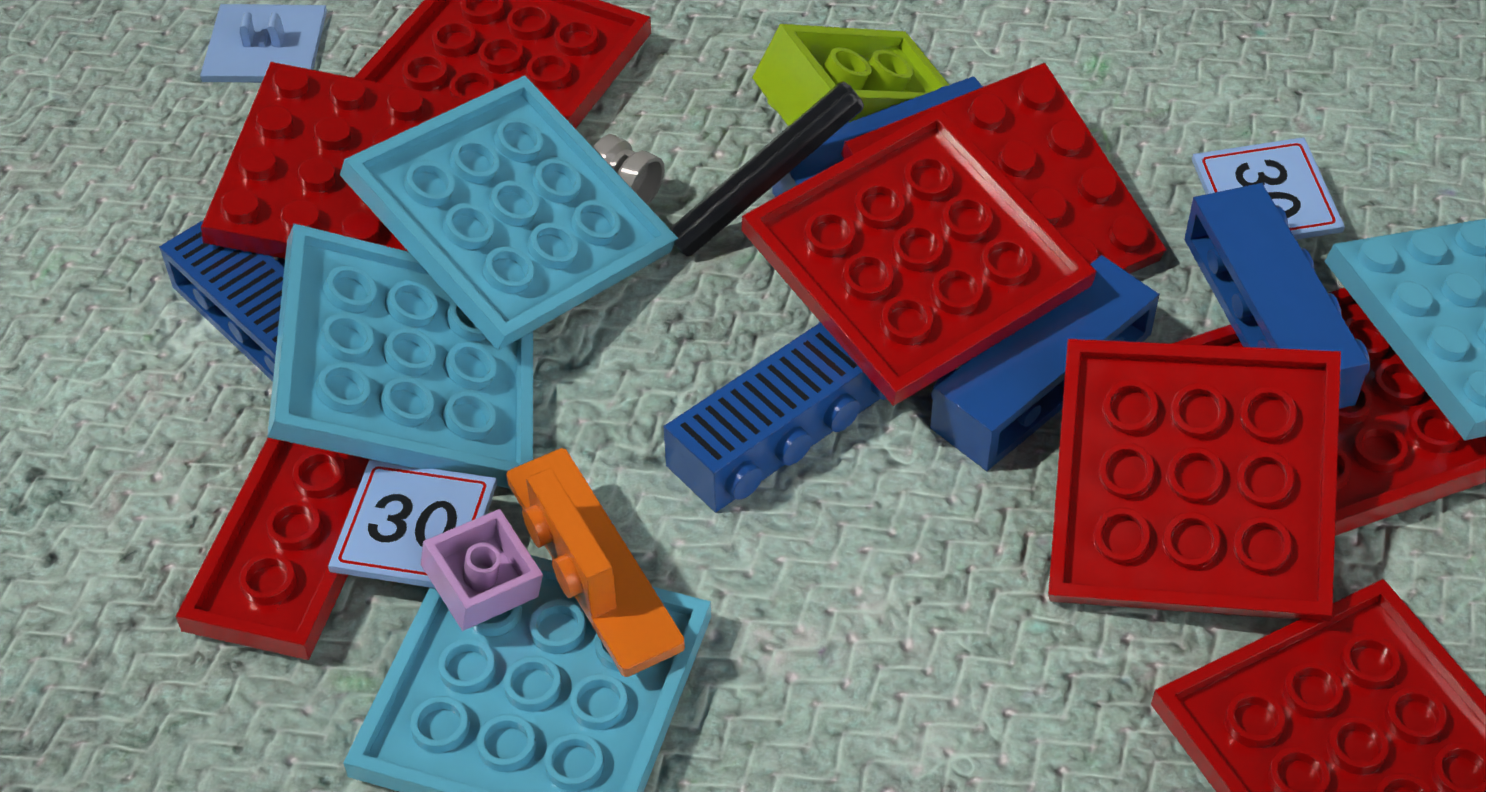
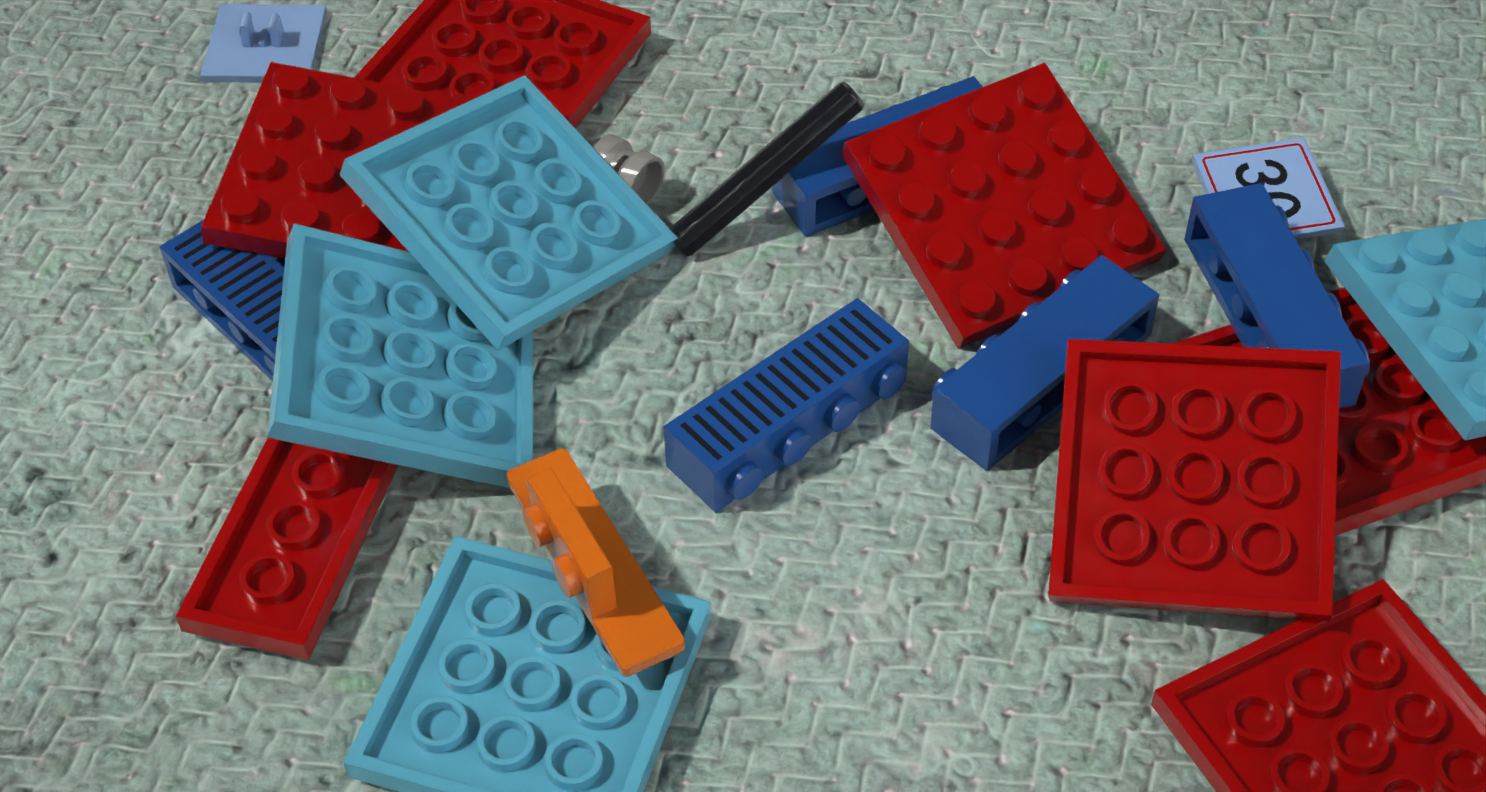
light blue piece [328,459,497,588] -> none
lavender piece [420,509,543,631] -> none
red plate [741,107,1097,406] -> none
lime slope [752,24,949,126] -> none

